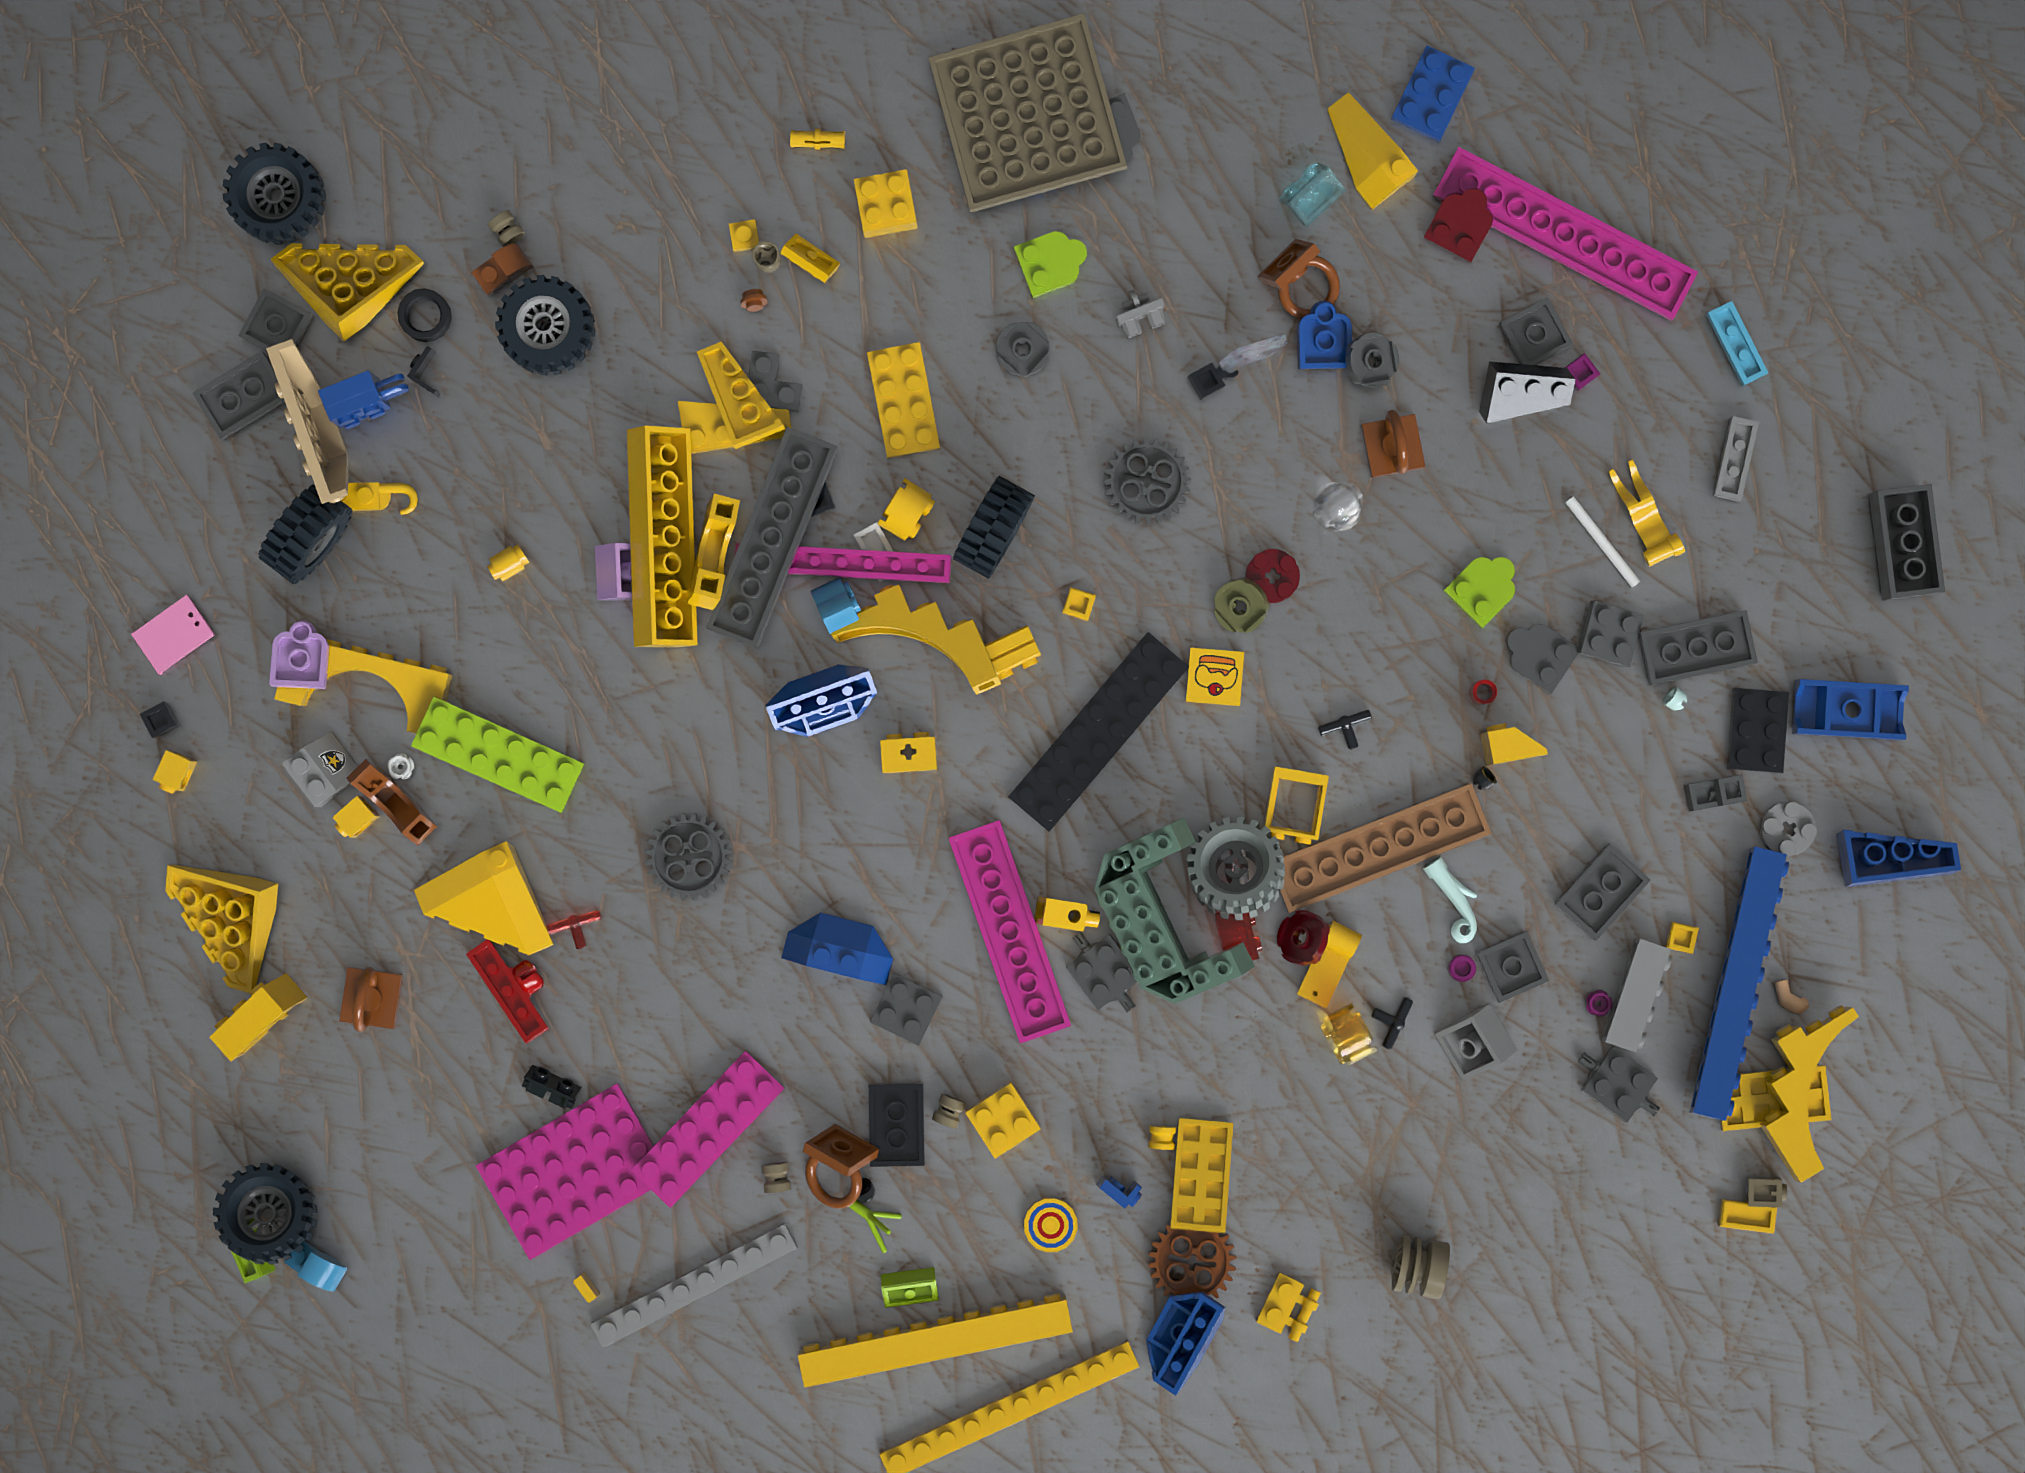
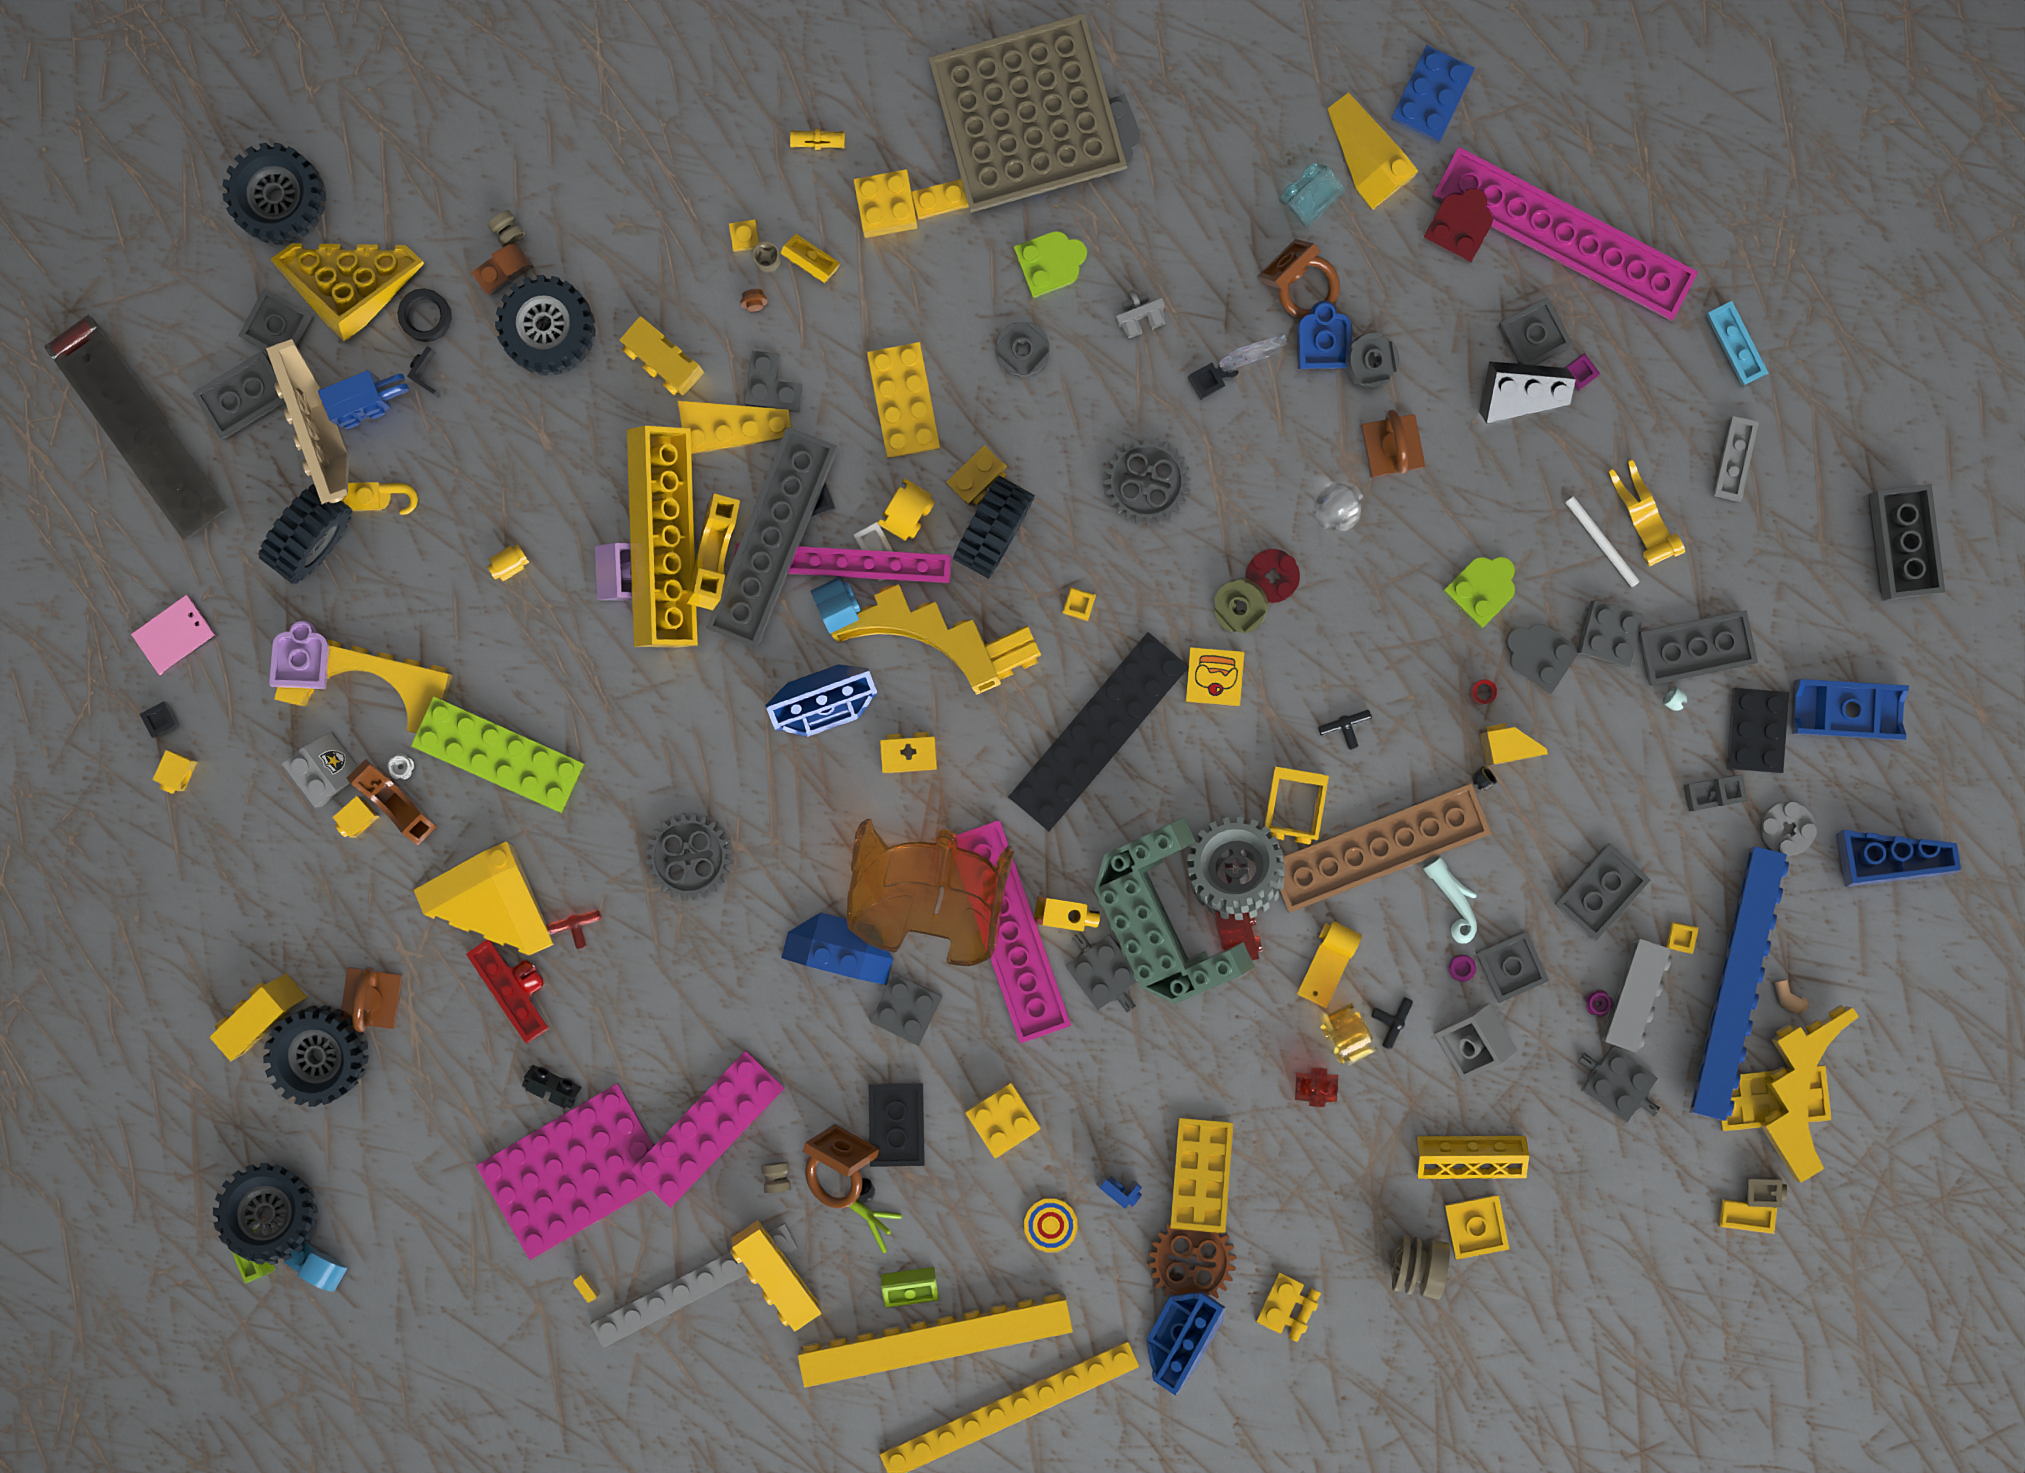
yellow slope [165,864,278,993] -> none
yellow wing [696,341,785,449] -> none
dark tan wheel [932,1094,966,1129] -> none
yellow wheel [1148,1125,1176,1150] -> none
dark red plate [1277,910,1330,966] -> none
none -> clear smoke hinge [44,314,230,541]
none -> black wheel [263,1005,369,1107]
none -> yellow wedge [619,316,704,396]
none -> yellow brick [730,1220,822,1332]
none -> clear orange piece [847,818,1014,966]
none -> yellow plate [911,179,969,220]
none -> yellow bracket [946,445,1007,506]
none -> clear red brick [1295,1067,1338,1107]
none -> yellow fence [1416,1136,1529,1179]
none -> yellow plate [1444,1194,1509,1260]

